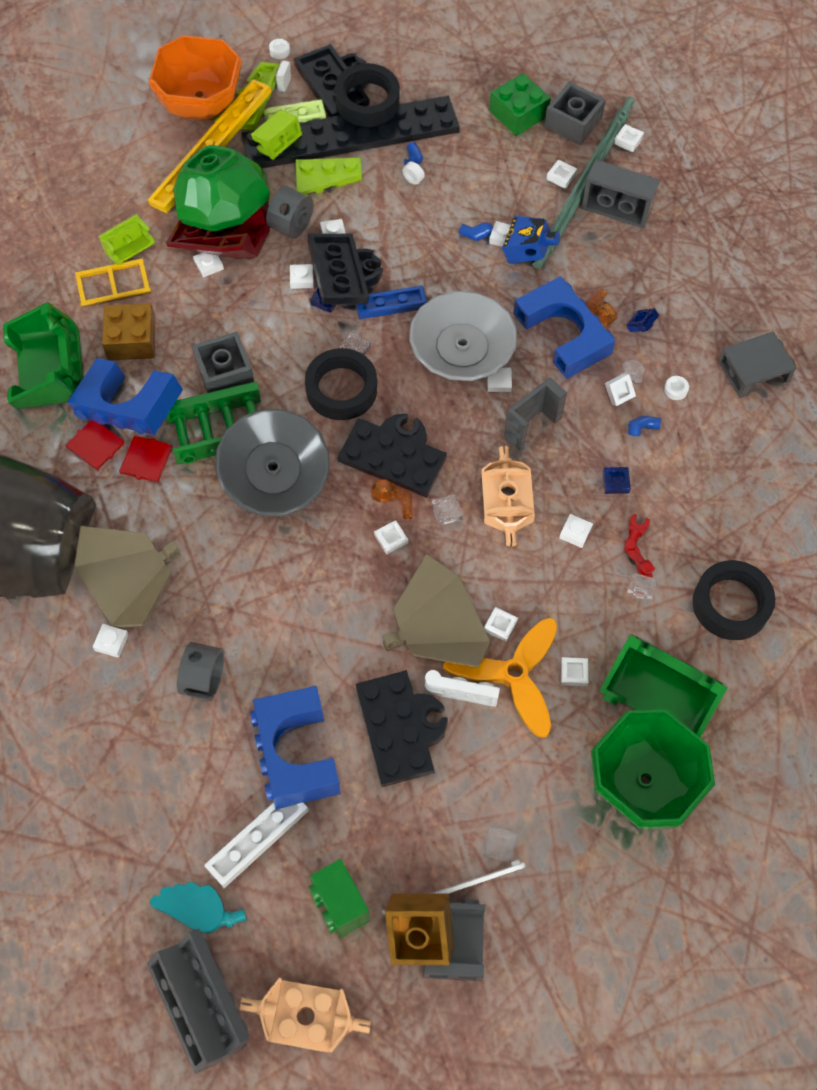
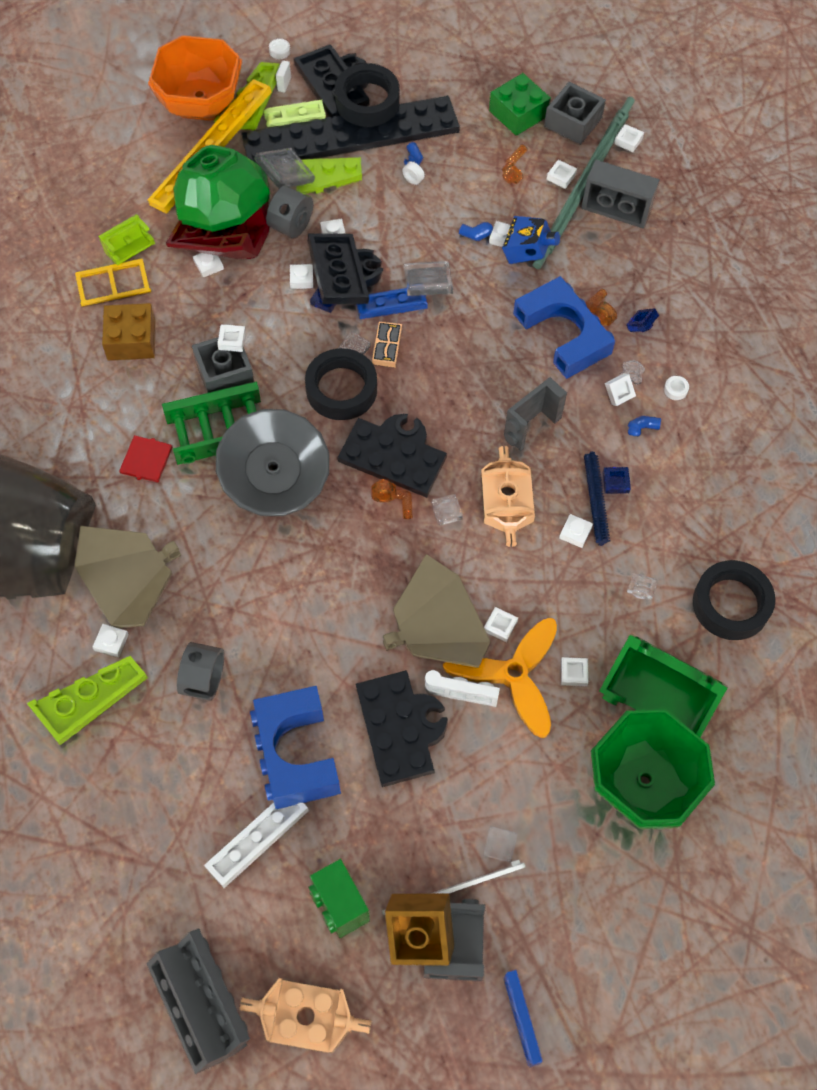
green windscreen [3,302,84,409] -> none
red piece [65,420,125,470] -> none
blue arch [68,358,183,435] -> none
teal animal [150,882,247,934] -> none
lime hinge [251,109,302,159] -> none
white tile [374,520,409,555] -> none
light grey dish [409,291,517,381] -> none
white tile [487,368,512,392] -> none
red piece [624,514,655,581] -> none
dark grey panel [718,331,796,398] -> none
none -> lime wing [27,656,148,745]
none -> white plate [217,324,246,352]
none -> clear tile [254,148,315,189]
none -> tile [372,322,402,367]
none -> clear tile [404,261,453,296]
none -> clear orange plate [502,144,528,184]
none -> blue tile [503,970,543,1067]
none -> dark blue axle [584,451,611,546]

